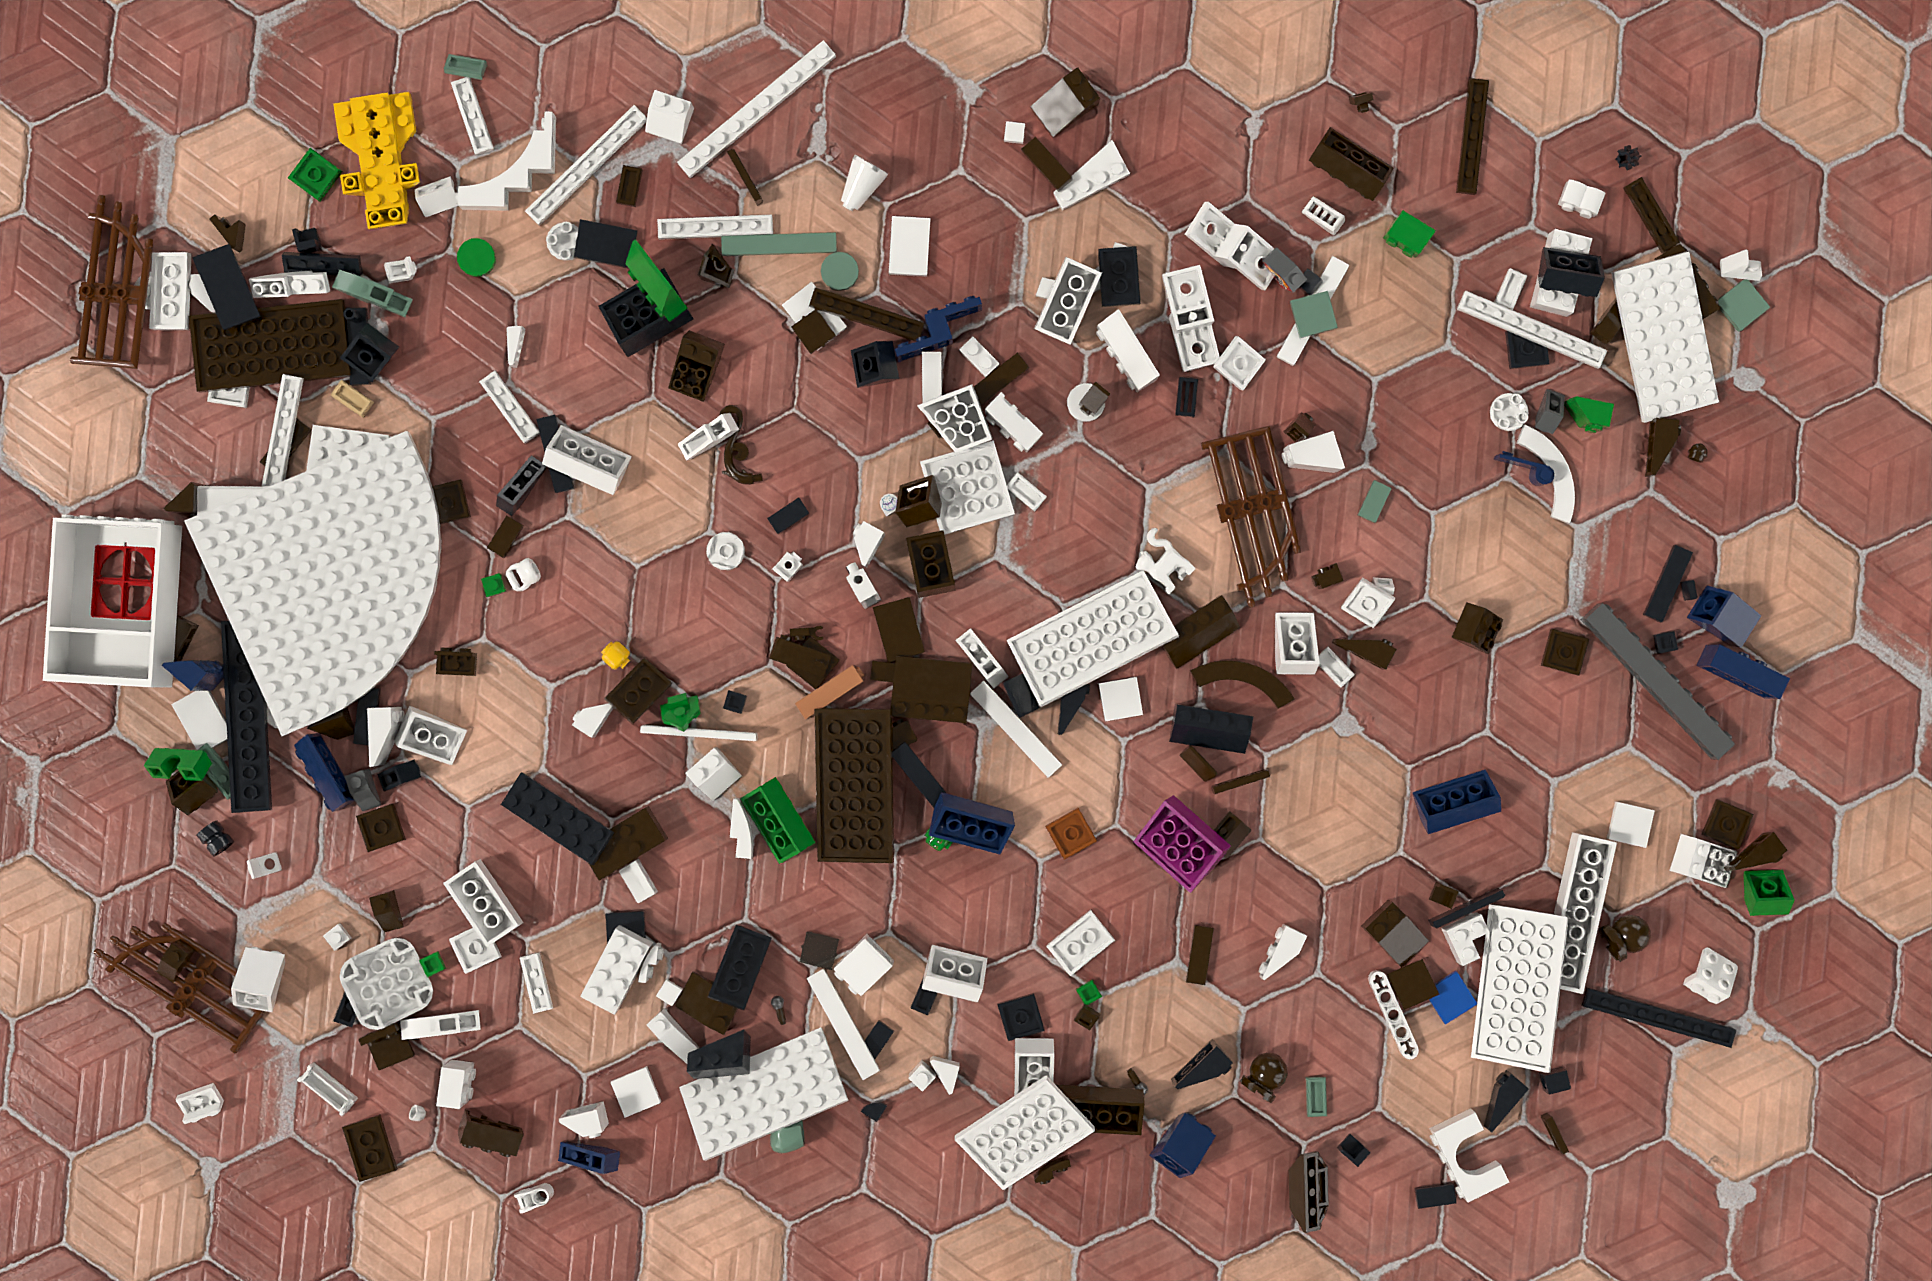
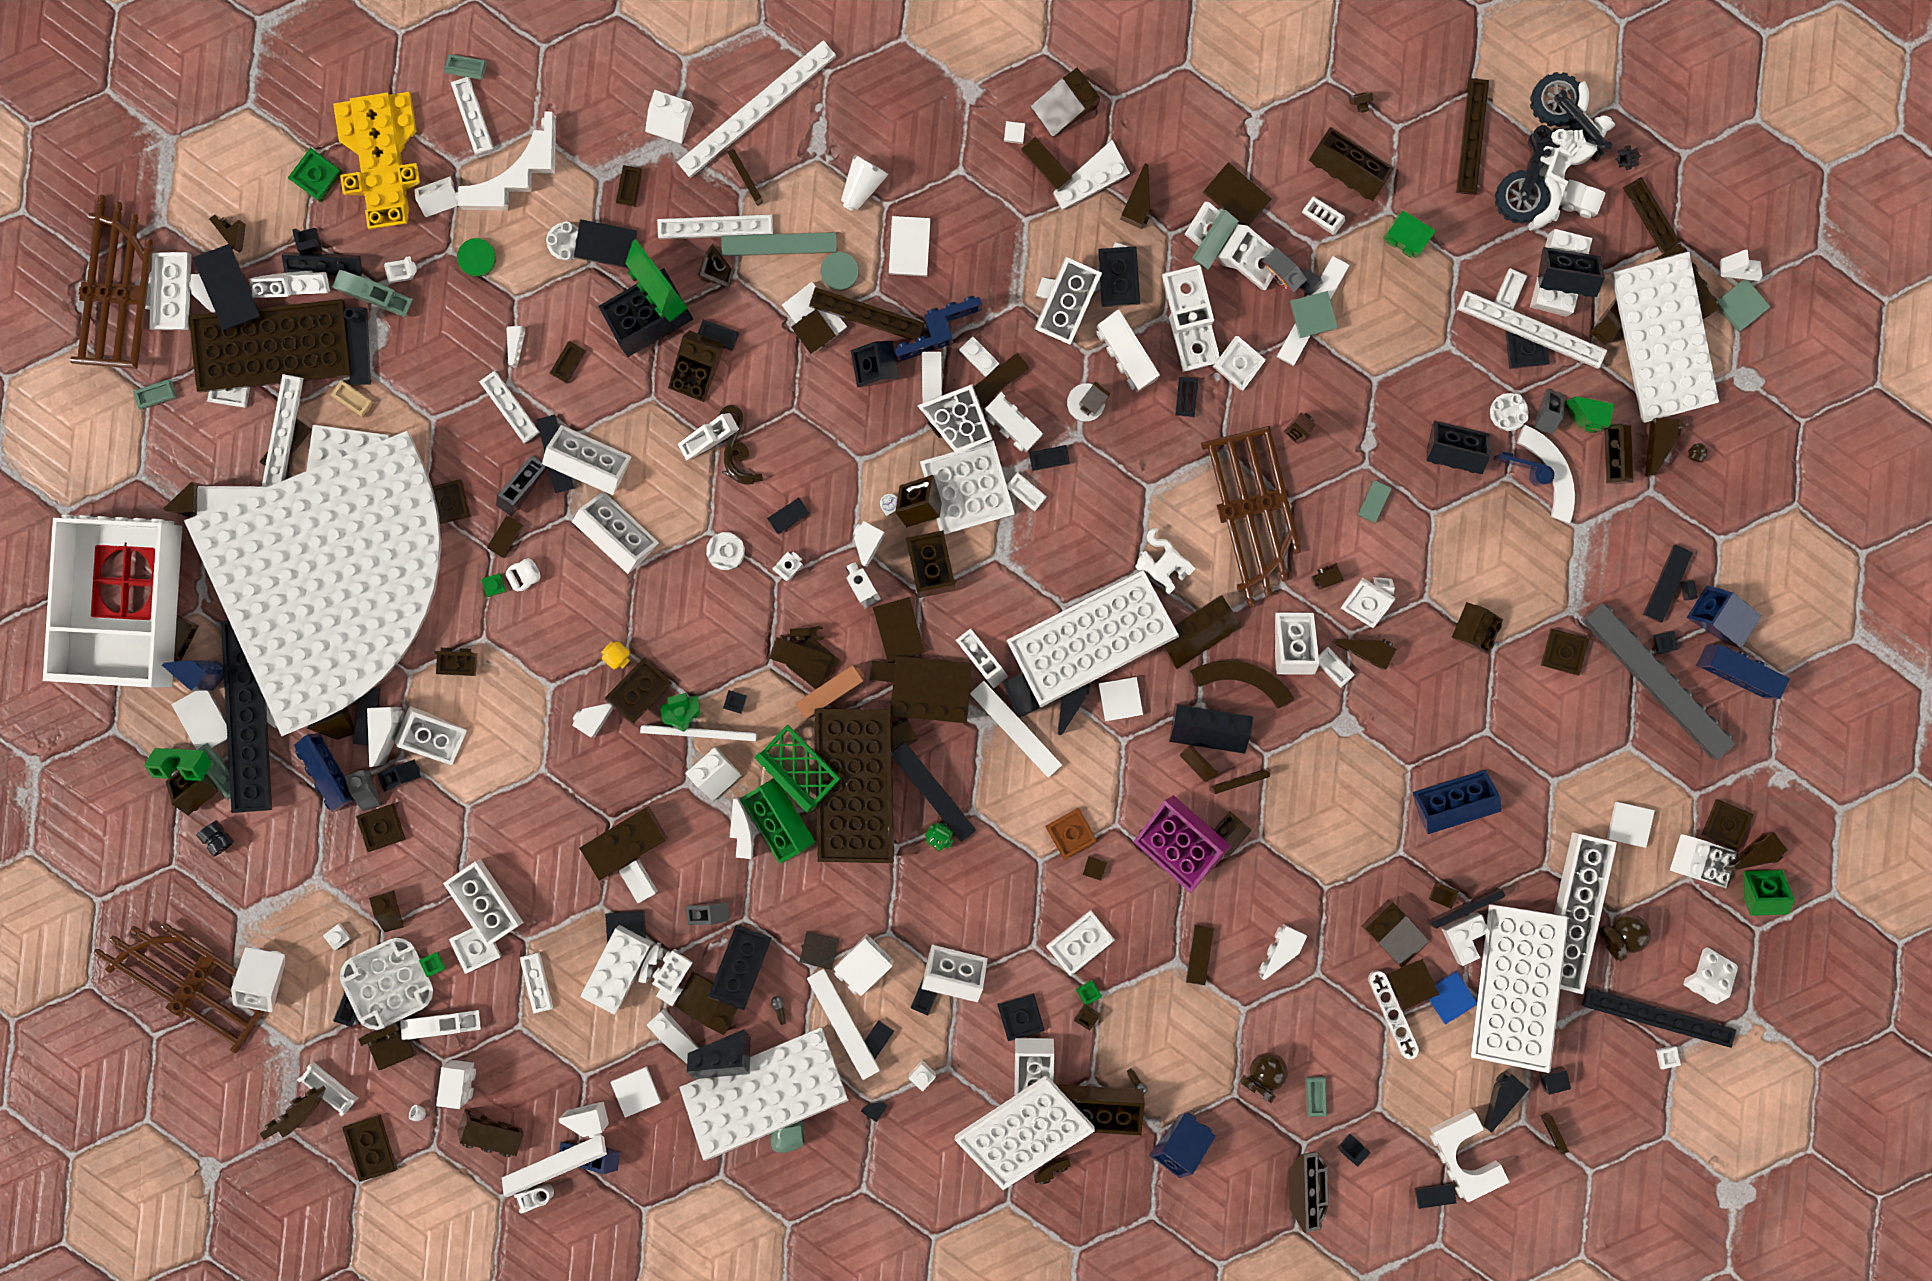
dark brown slope [157,939,196,983] -> none
white bracket [176,1083,224,1124] -> none
white bracket [247,852,282,879] -> none
black slope [340,323,399,382] -> none
black plate [501,772,615,865] -> none
white tile [525,105,647,226] -> none
dark blue slope [929,792,1015,855] -> none
white slope [930,1056,960,1095] -> none
black slope [1171,1039,1233,1090] -> none
white slope [1282,431,1345,473] -> none
none -> sand green tile [133,379,177,410]
none -> dark brown slope [260,1086,326,1140]
none -> white tile [502,1135,607,1197]
none -> dark brown tile [550,341,586,384]
none -> white slope [572,491,659,574]
none -> white bracket [652,949,693,996]
none -> dark grey slope [686,902,730,925]
none -> black tile [698,319,739,351]
none -> green fence [754,725,841,812]
none -> black tile [1029,445,1070,471]
none -> dark brown tile [1083,856,1107,881]
none -> dark brown slope [1120,163,1151,229]
none -> sand green tile [1192,210,1239,270]
none -> dark brown tile [1203,162,1272,227]
none -> black slope [1426,421,1490,475]
none -> piece [1495,72,1615,231]
none -> dark brown brick [1604,424,1633,485]
none -> white tile [1656,1045,1681,1069]

